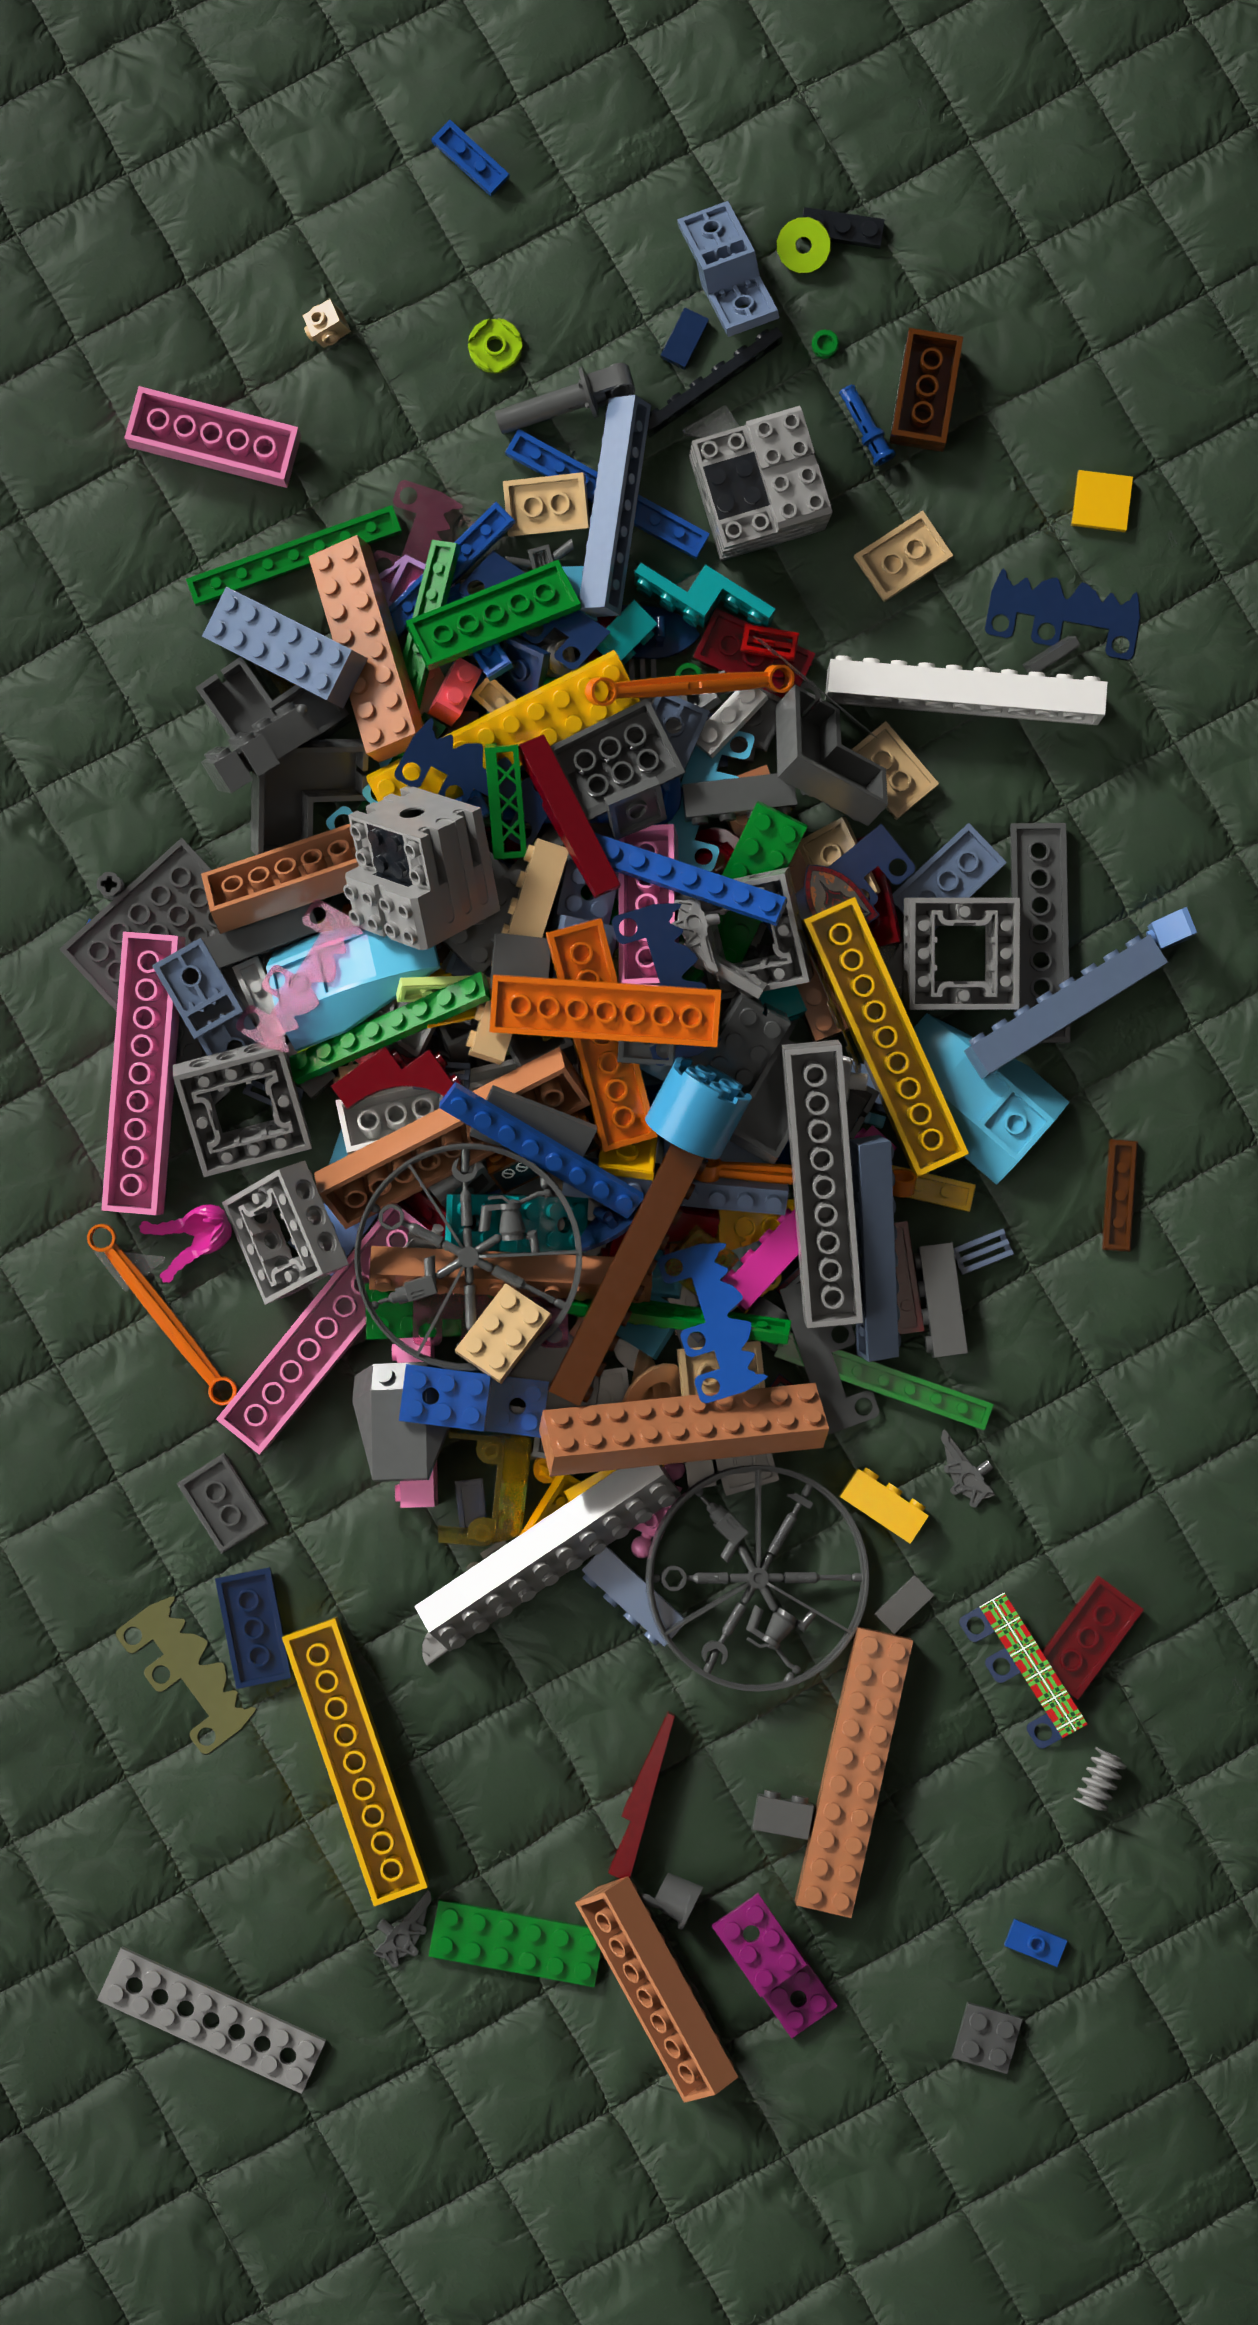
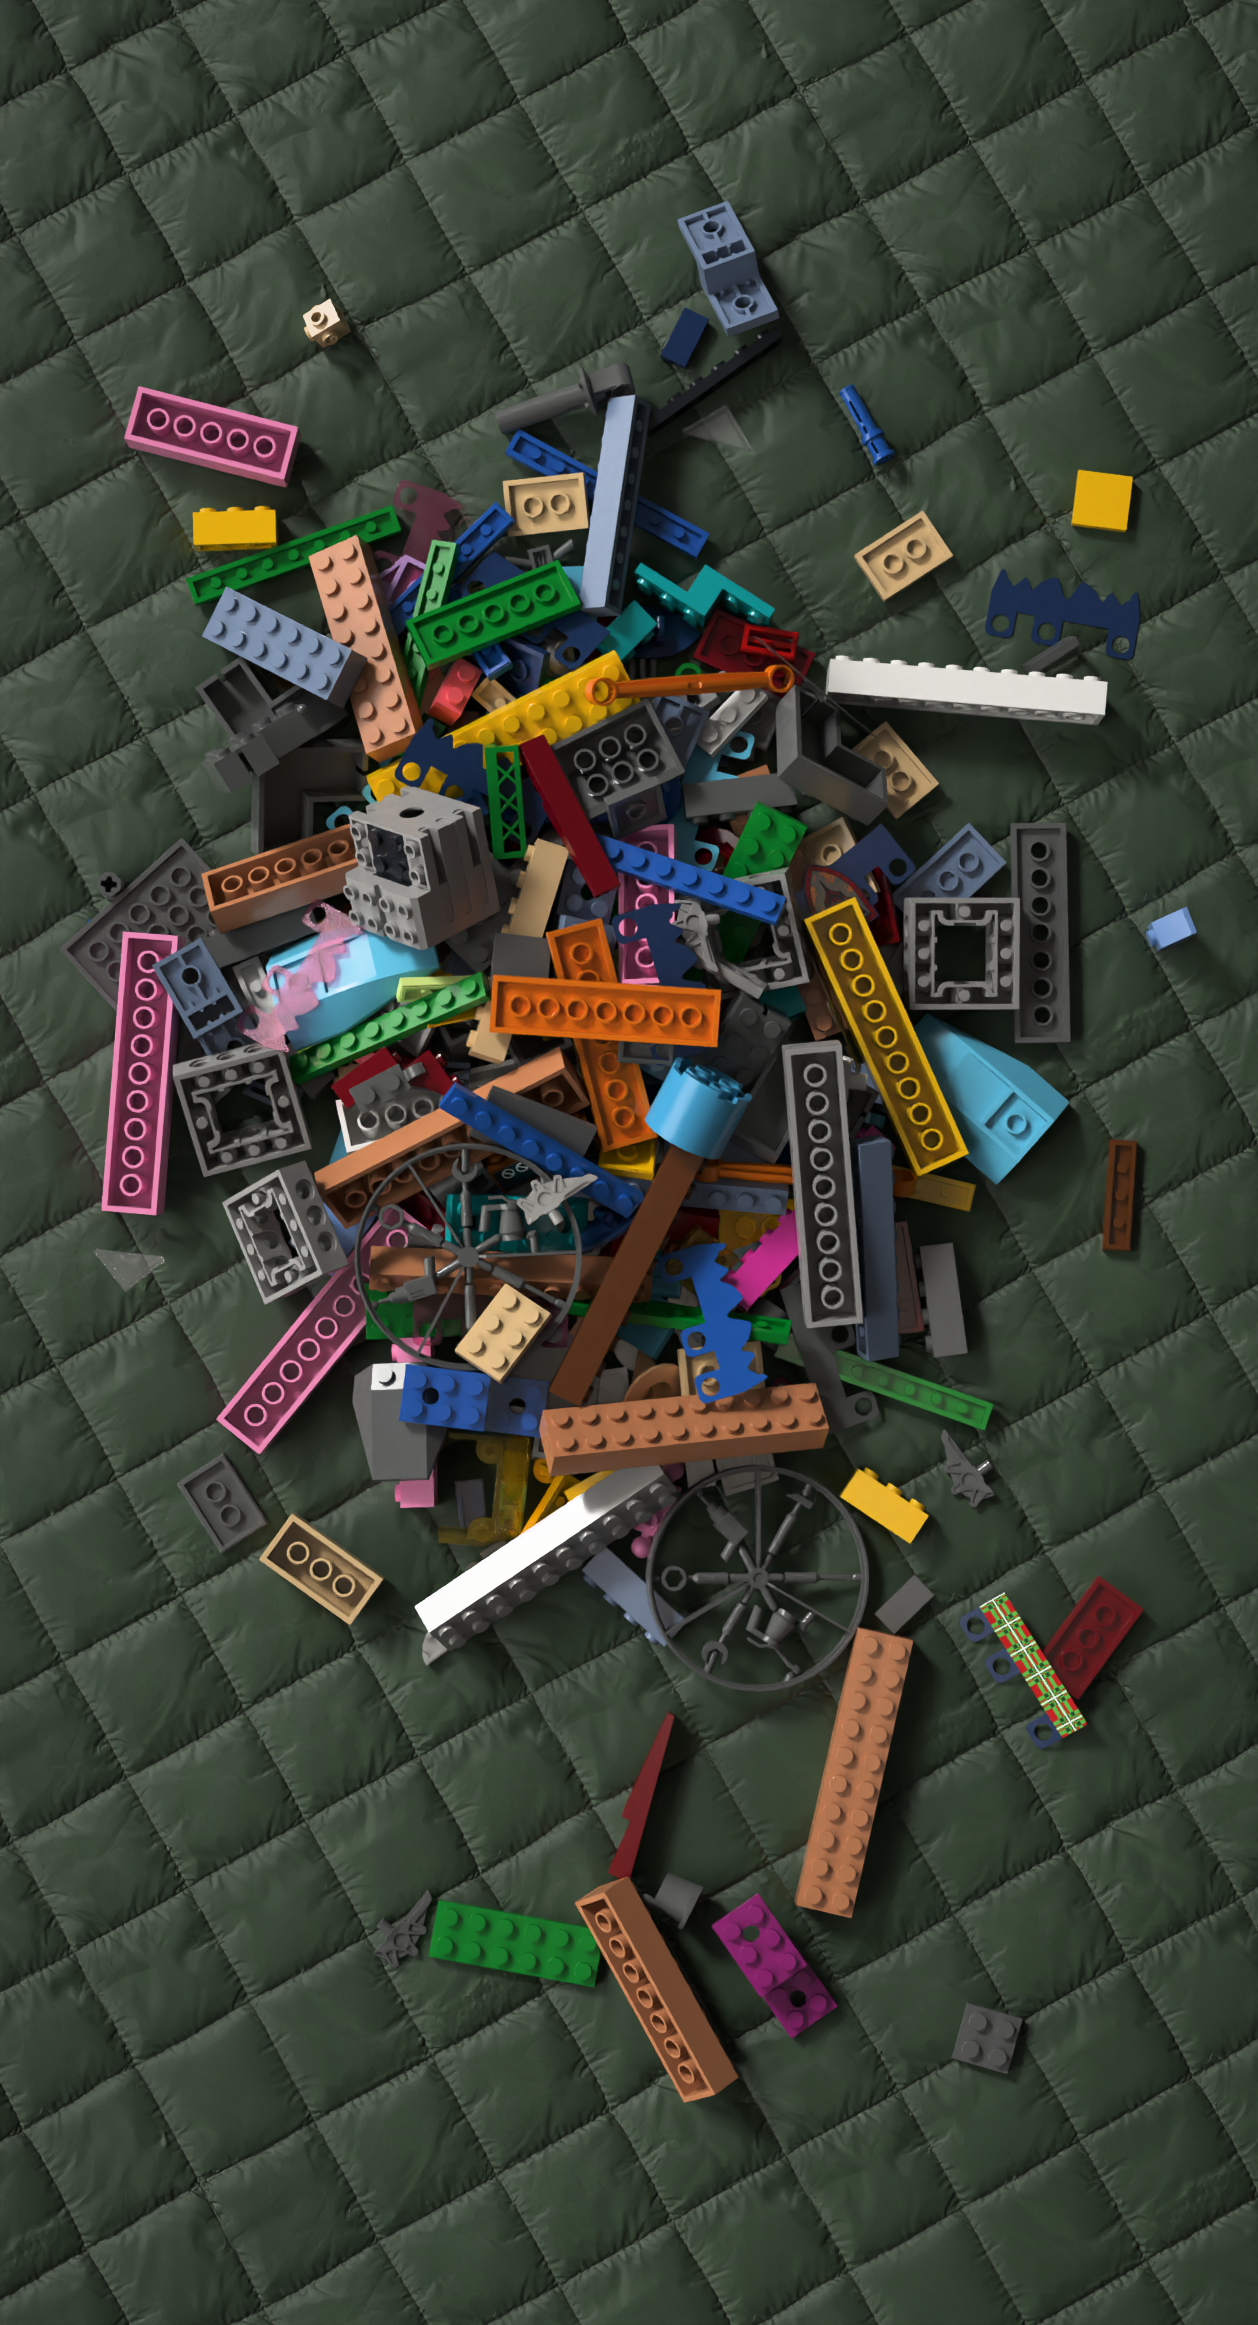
orange piece [87,1224,238,1405] -> none
light grey plate [97,1946,326,2094] -> none
olive piece [116,1596,256,1754] -> none
dark pink hair [139,1205,232,1283] -> none
dark blue plate [215,1567,292,1689] -> none
yellow brick [282,1617,429,1906] -> none
blue plate [431,120,510,197] -> none
lime tile [468,318,522,374] -> none
light grey piece [689,406,832,561] -> none
dark grey brick [752,1790,814,1840] -> none
lime tile [777,217,831,273] -> none
black plate [802,207,885,249] -> none
green tile [811,330,839,359] -> none
reddish brown brick [889,328,963,452] -> none
sand blue tile [953,1229,1014,1275] -> none
sand blue brick [964,935,1168,1079] -> none
blue plate [1004,1918,1067,1967] -> none
light grey piece [1073,1747,1127,1811] -> none
none -> yellow brick [193,506,279,552]
none -> tan brick [259,1512,385,1625]
none -> dark grey plate [349,1062,426,1115]
none -> light grey piece [516,1174,598,1225]

